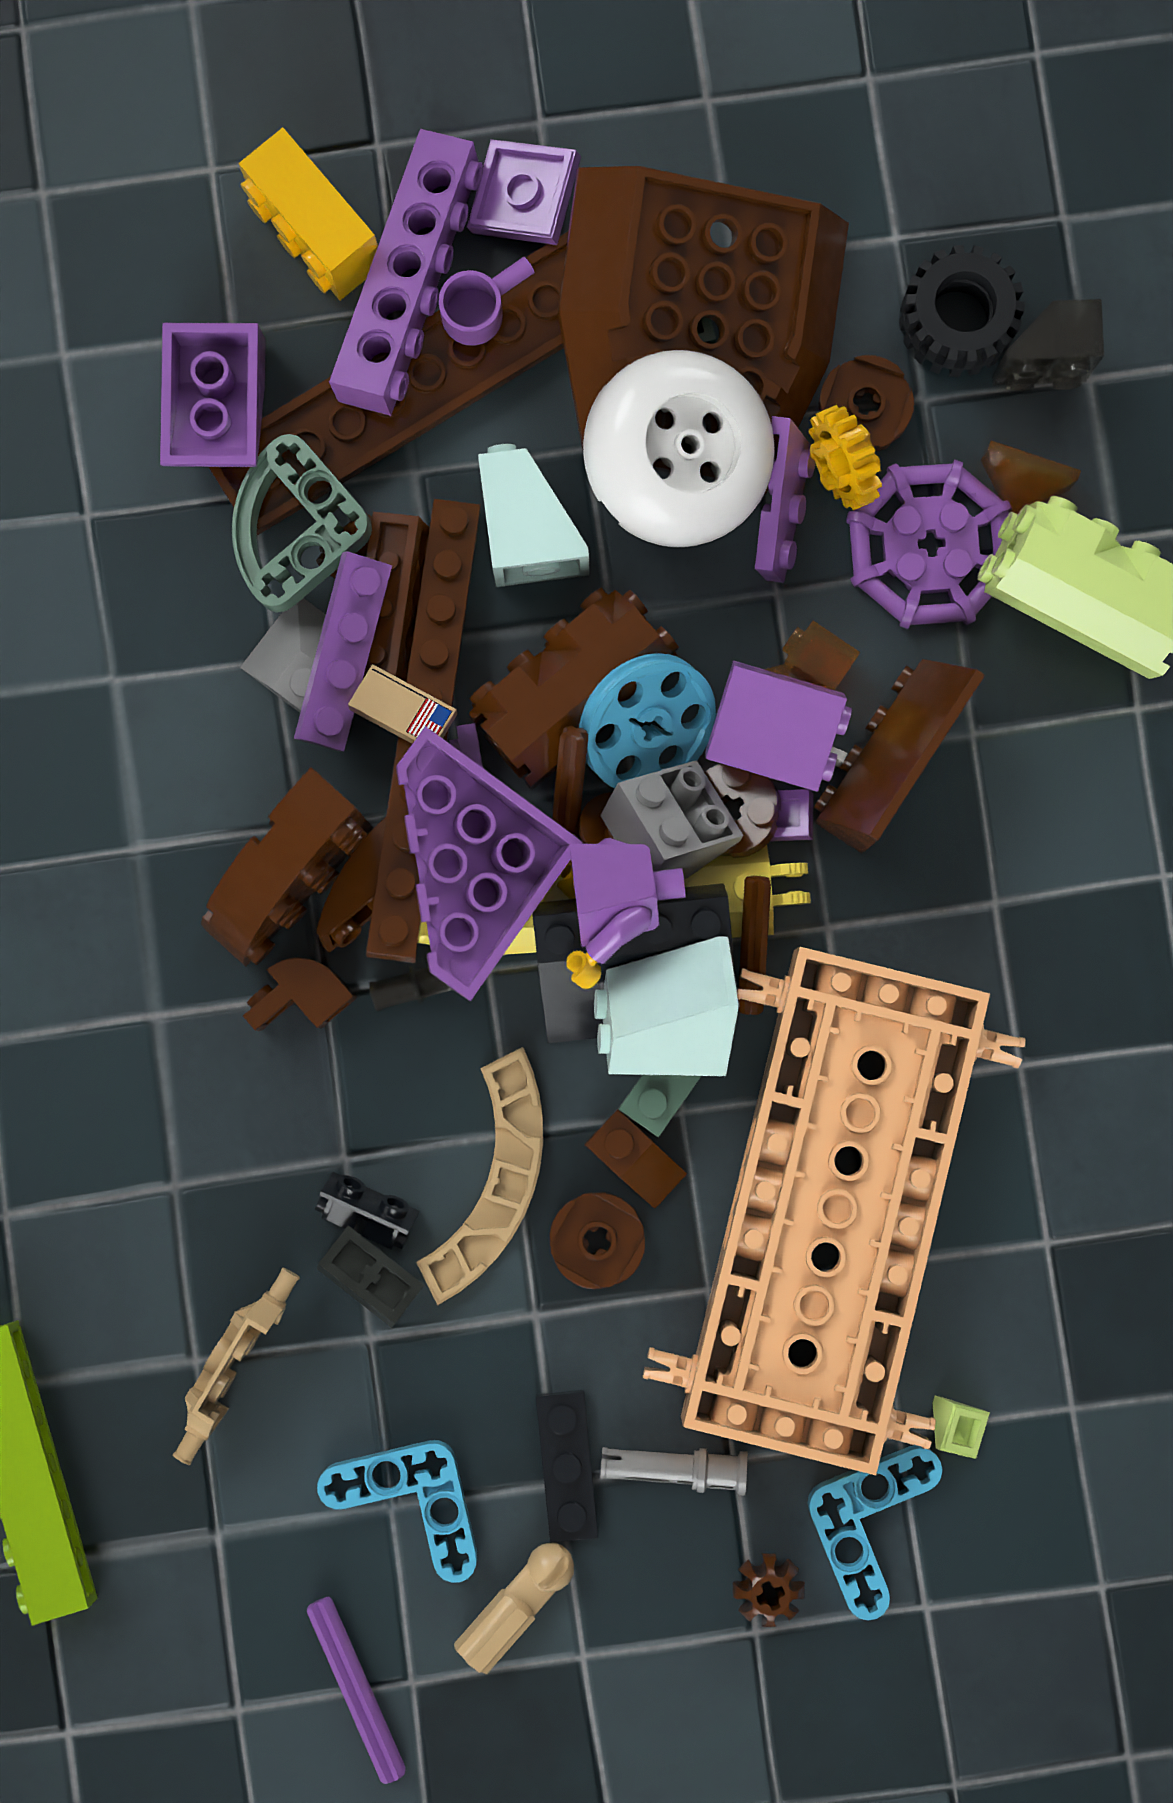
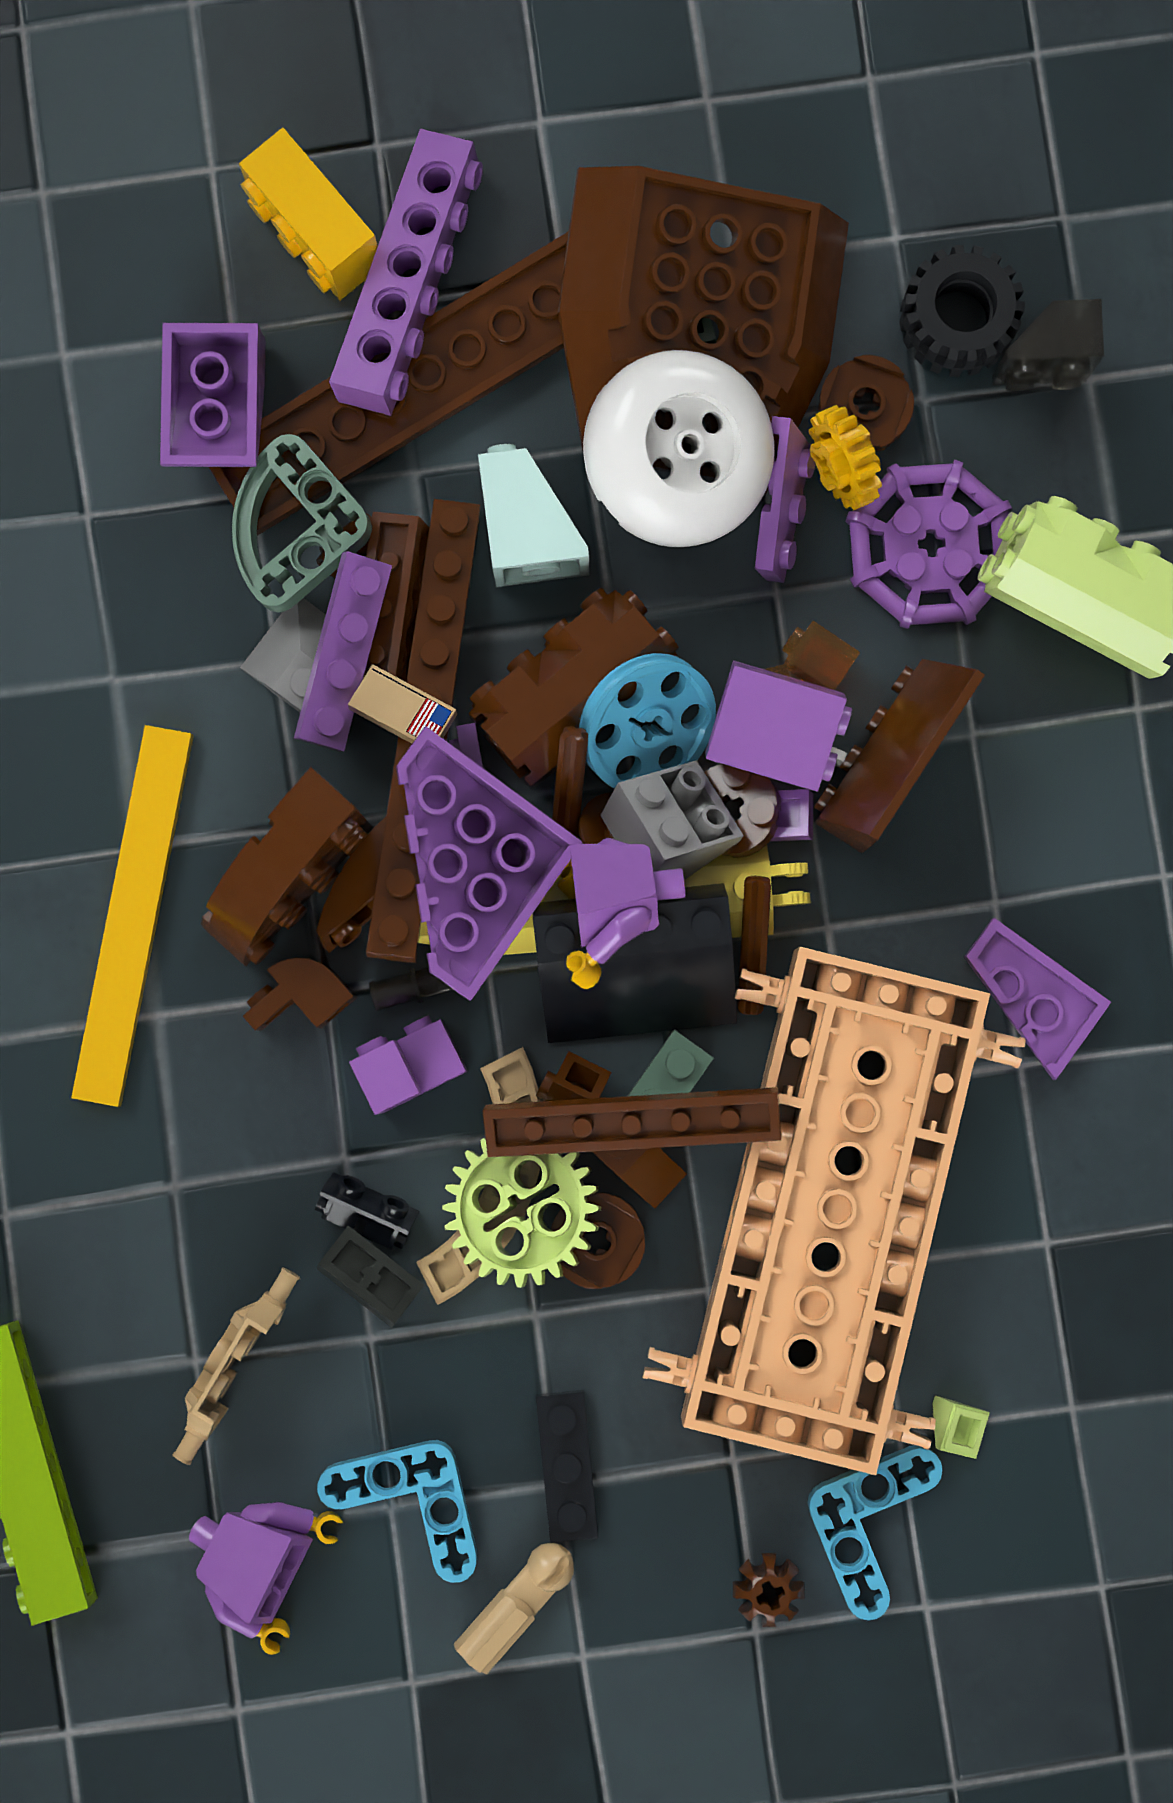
medium lavender axle [307,1597,406,1784] -> none
medium lavender piece [439,257,535,345] -> none
medium lavender tile [467,139,581,245] -> none
light aqua slope [594,937,739,1076] -> none
light grey pin [600,1447,748,1496] -> none
clear orange slope [981,440,1081,514] -> none
none -> yellow tile [71,725,194,1107]
none -> medium lavender torso [189,1502,343,1655]
none -> medium lavender brick [349,1015,468,1115]
none -> yellowish green gear [442,1138,601,1288]
none -> reddish brown plate [483,1087,782,1157]
none -> reddish brown brick [536,1051,612,1101]
none -> medium lavender wing [964,918,1111,1080]

